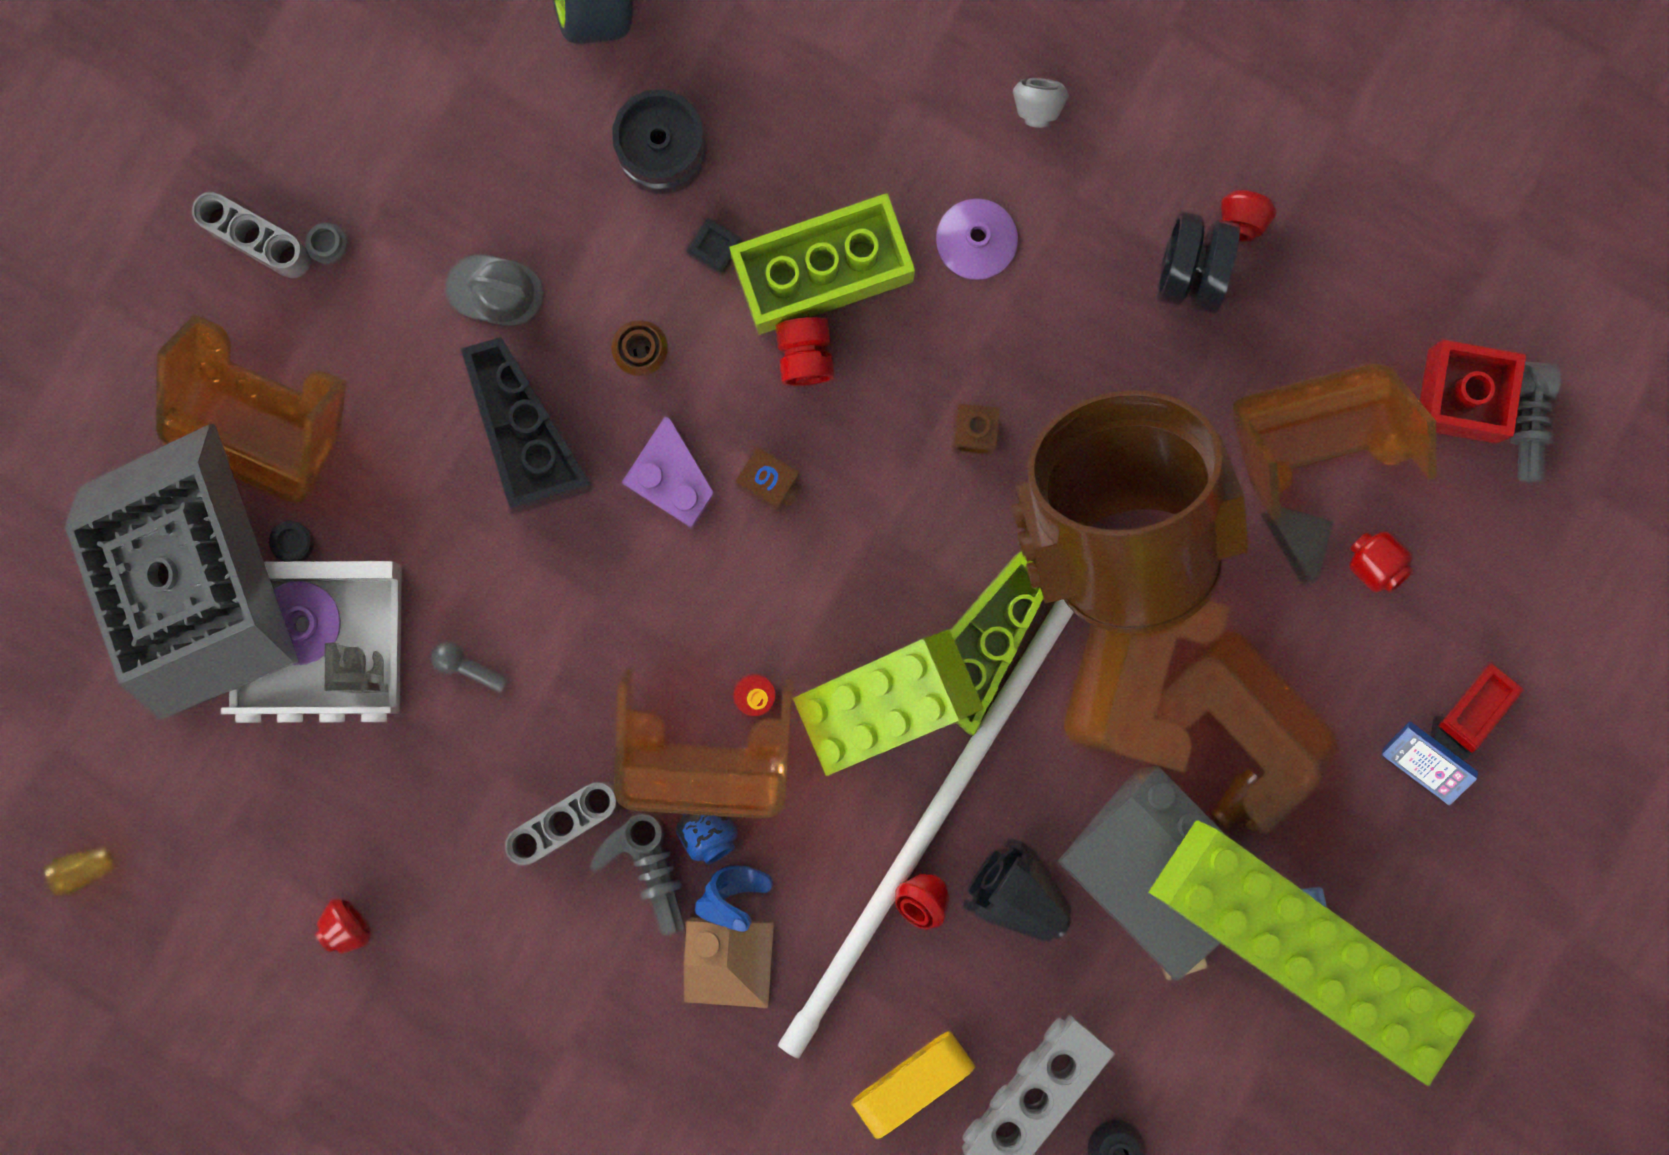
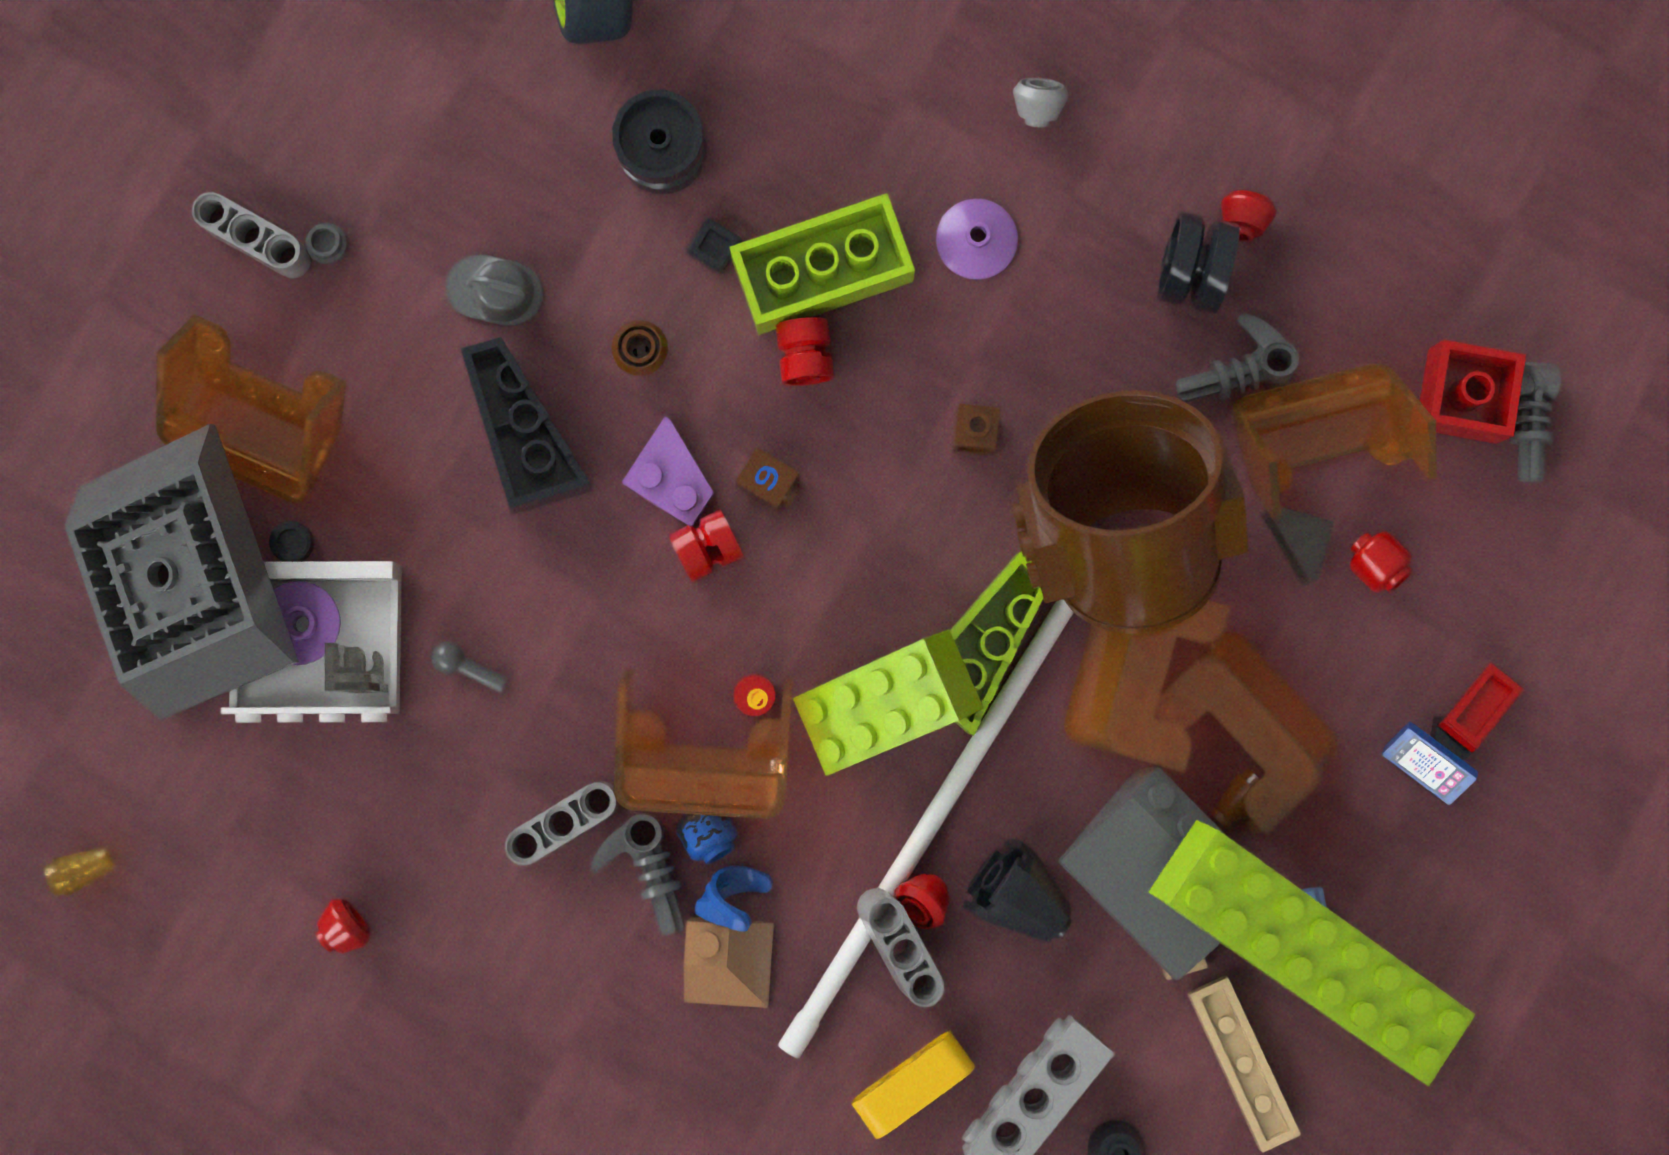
none -> red wheel [668,509,744,583]
none -> light grey beam [857,888,945,1007]
none -> dark grey piece [1176,313,1299,403]
none -> tan plate [1187,975,1301,1153]

